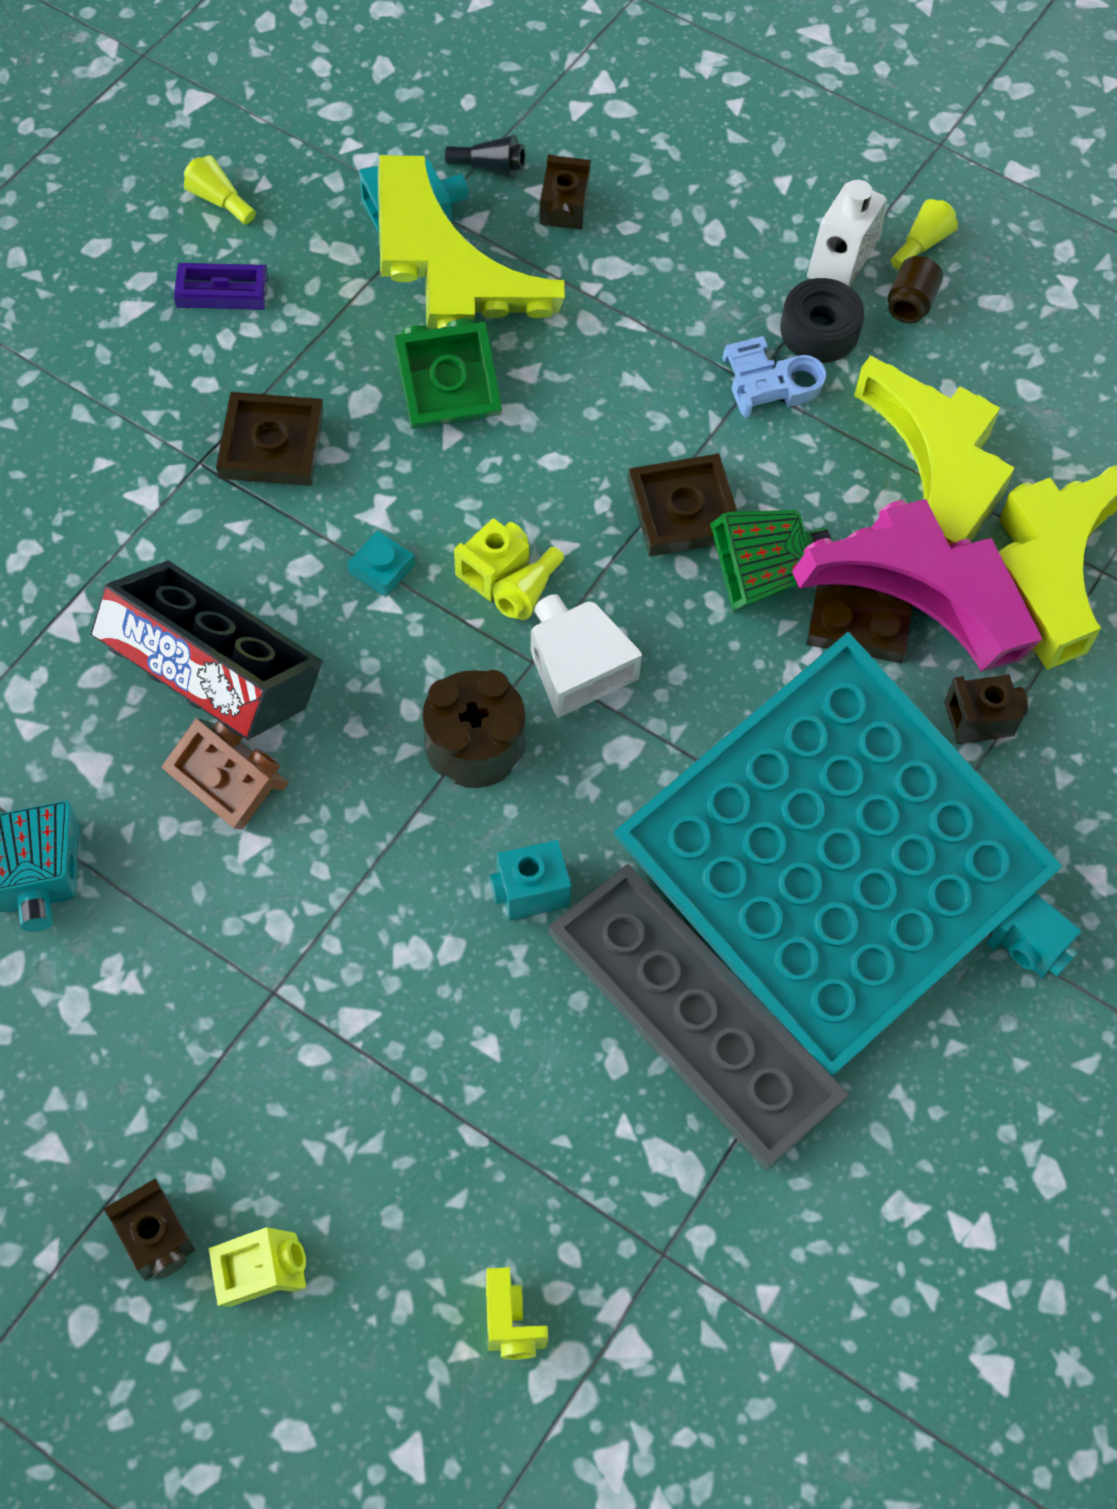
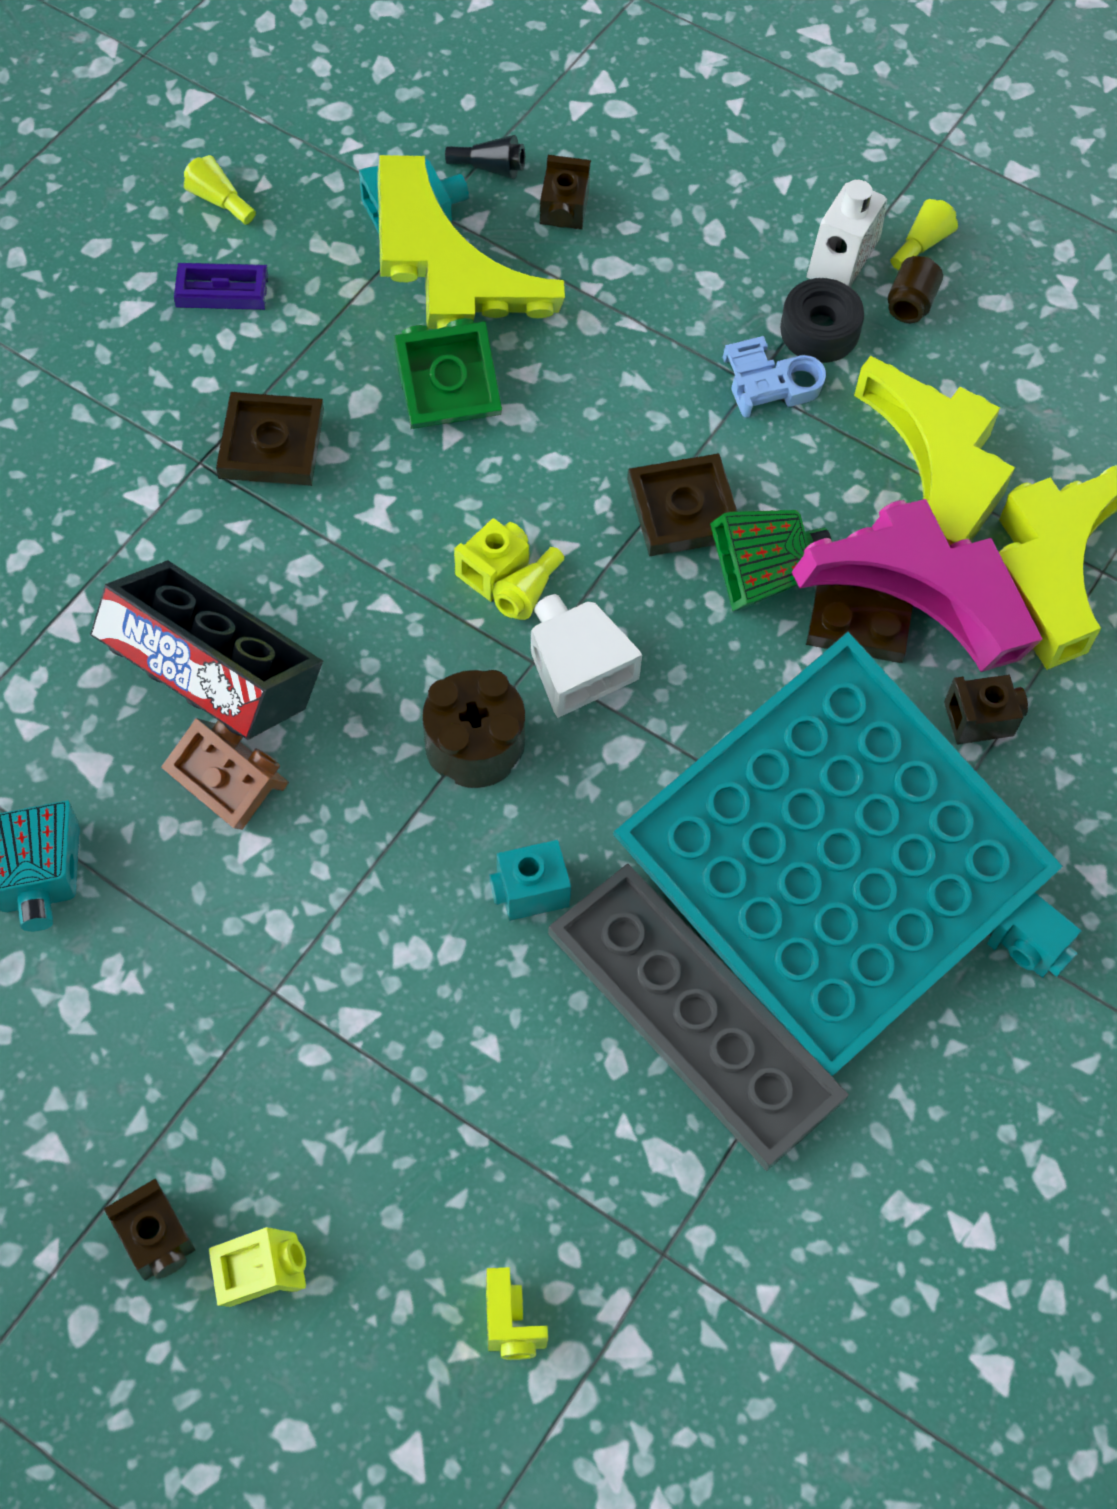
teal plate [347,531,415,597] -> none

